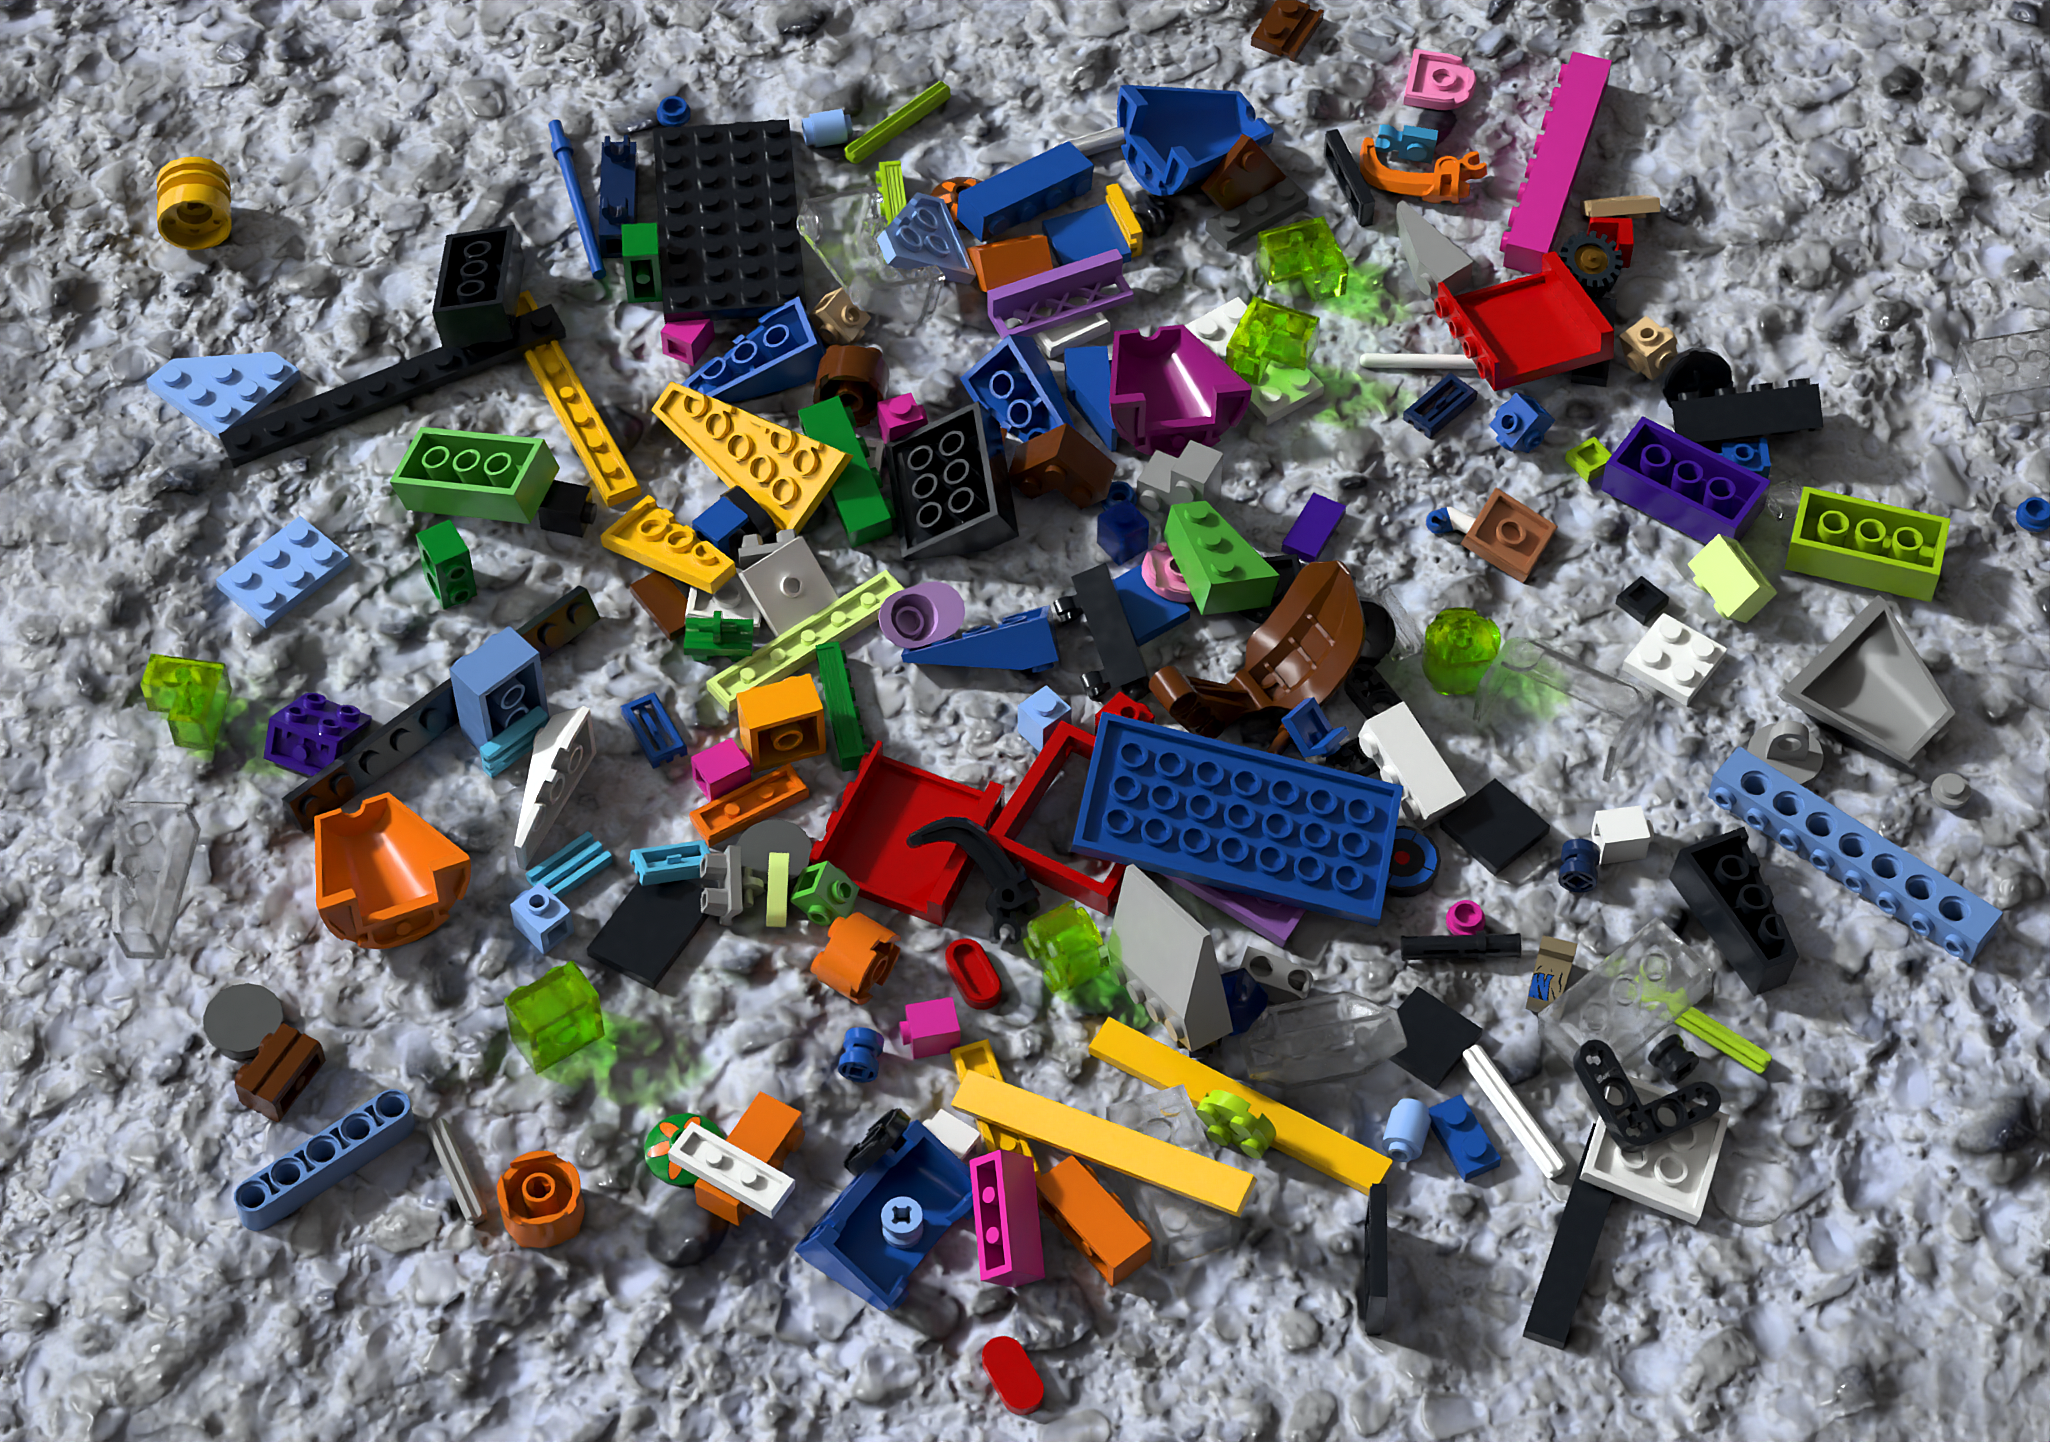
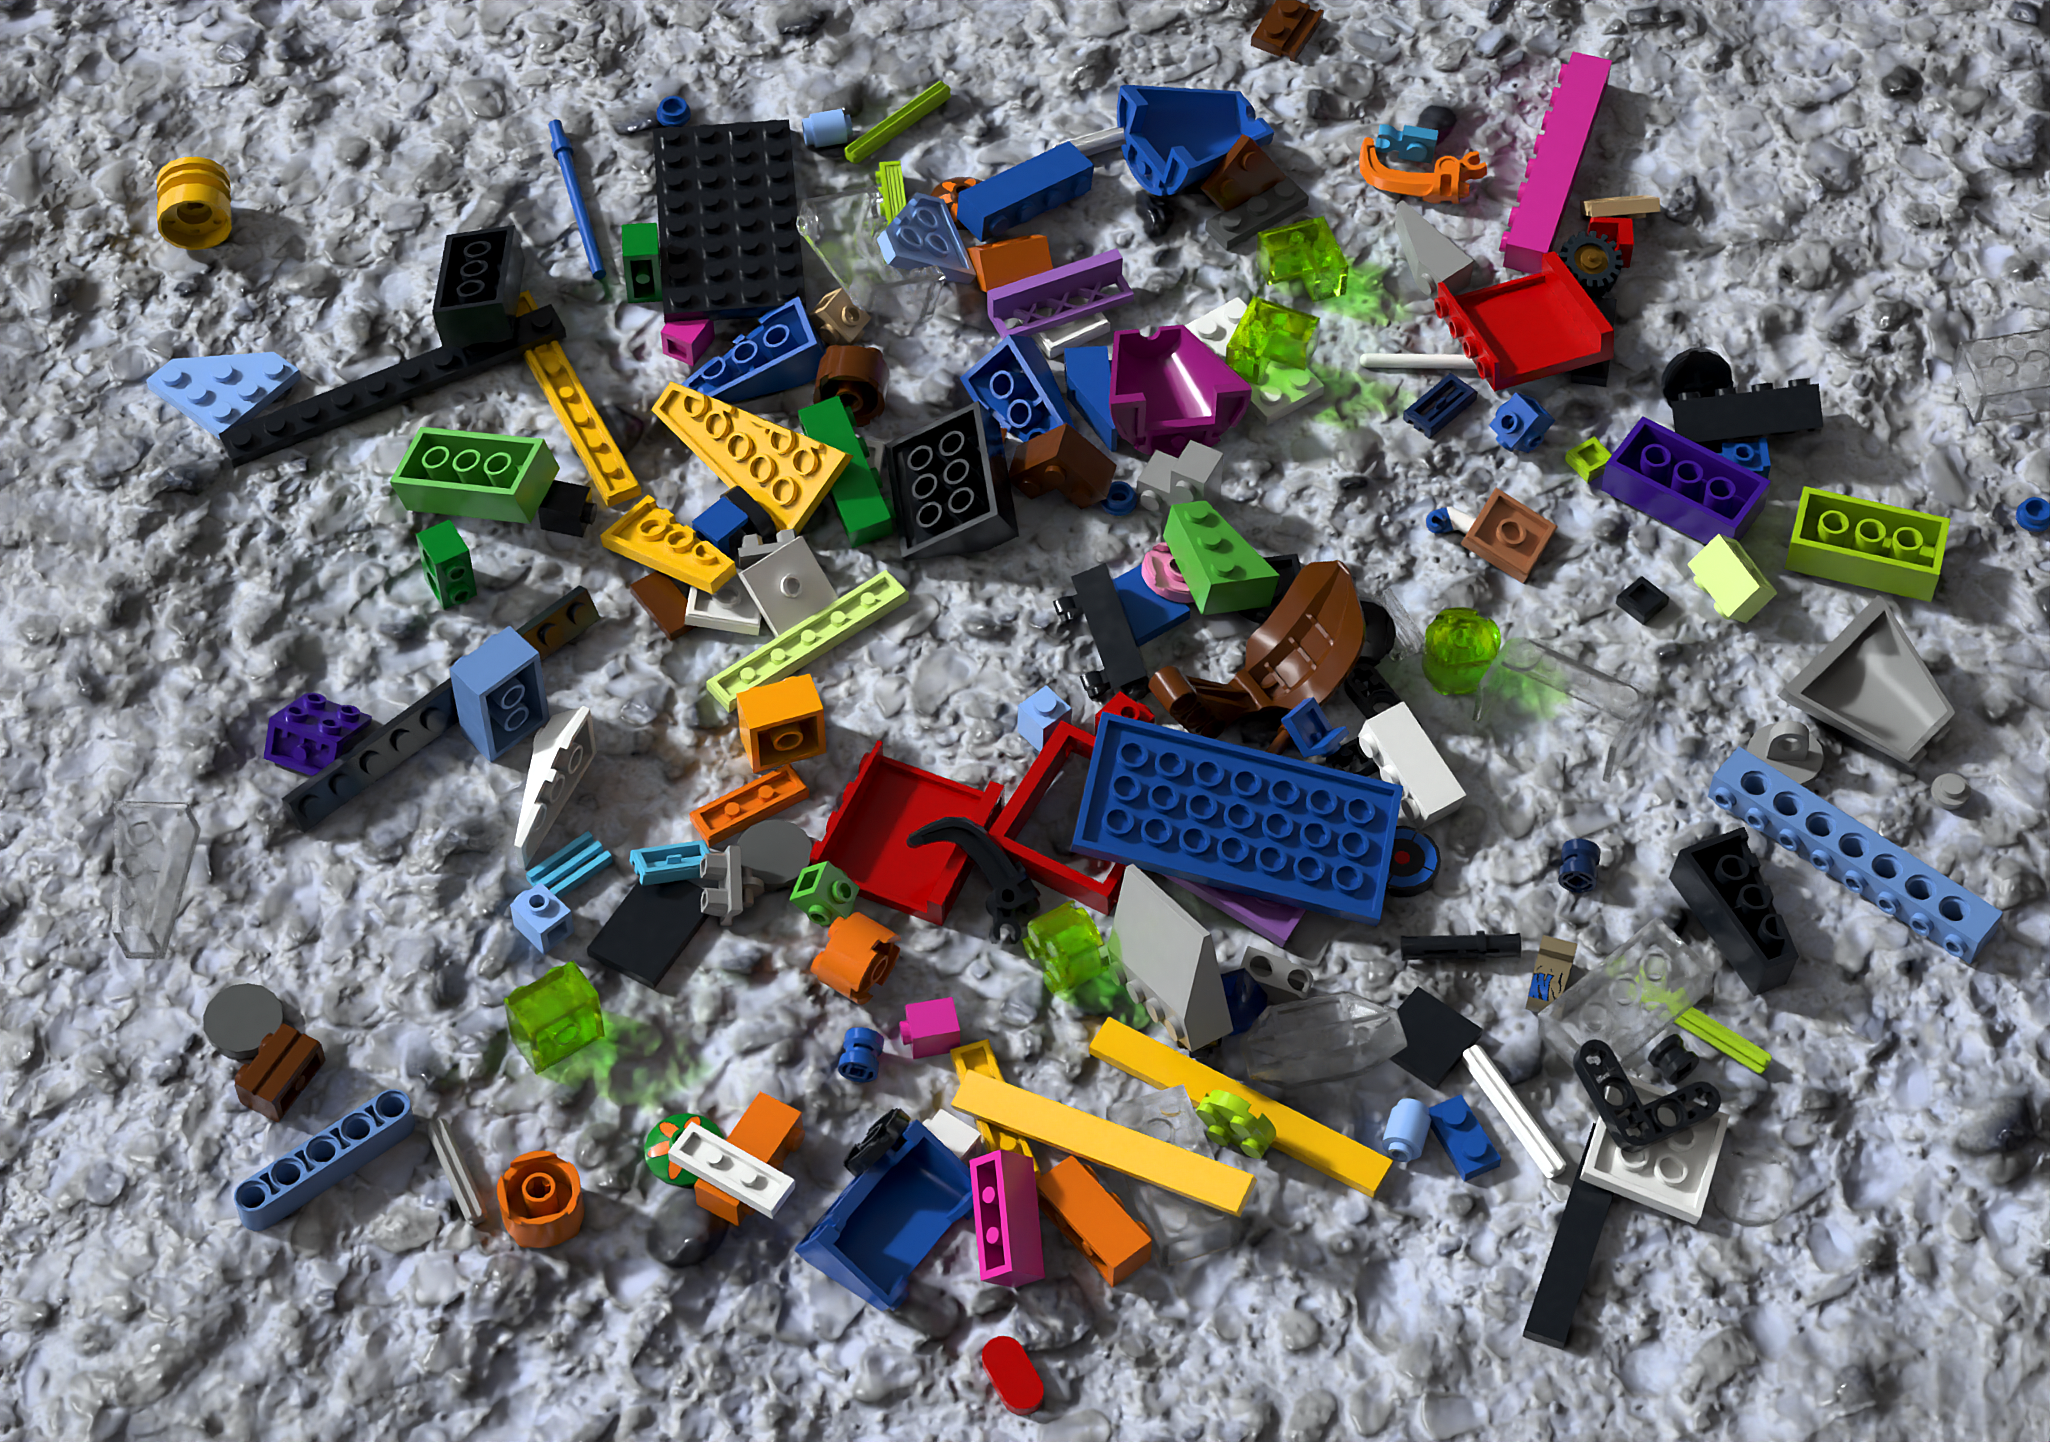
clear neon green brick [141,653,232,751] -> none
light blue plate [215,516,351,629] -> none
orange cone [314,792,471,949] -> none
medium azure tile [479,706,548,778] -> none
dark blue brick [598,135,639,259] -> none
blue tile [620,692,688,769] -> none
green hips [683,611,754,662] -> none
dark pink brick [691,738,754,803] -> none
yellowish green beam [766,852,789,928] -> none
green piece [815,641,869,772] -> none
dark pink brick [877,392,928,444] -> none
lavender piece [878,581,965,649] -> none
light blue wheel [881,1196,923,1249] -> none
blue wedge [901,605,1060,673] -> none
red tile [945,938,1002,1010] -> none
blue tile [1042,203,1132,267] -> none
clear blue brick [1097,499,1149,566] -> none
yellow tile [1106,183,1143,258] -> none
dark purple tile [1281,492,1346,563] -> none
black tile [1323,129,1375,228] -> none
black tile [1364,1183,1388,1336] -> none
bright pink tile [1403,49,1476,110] -> none
black tile [1440,778,1550,876] -> none
dark pink plate [1446,900,1486,935] -> none
white brick [1591,805,1654,865] -> none
tan brick [1619,316,1678,380] -> none
white plate [1622,613,1727,706] -> none
clear tile [1766,477,1803,522] -> none

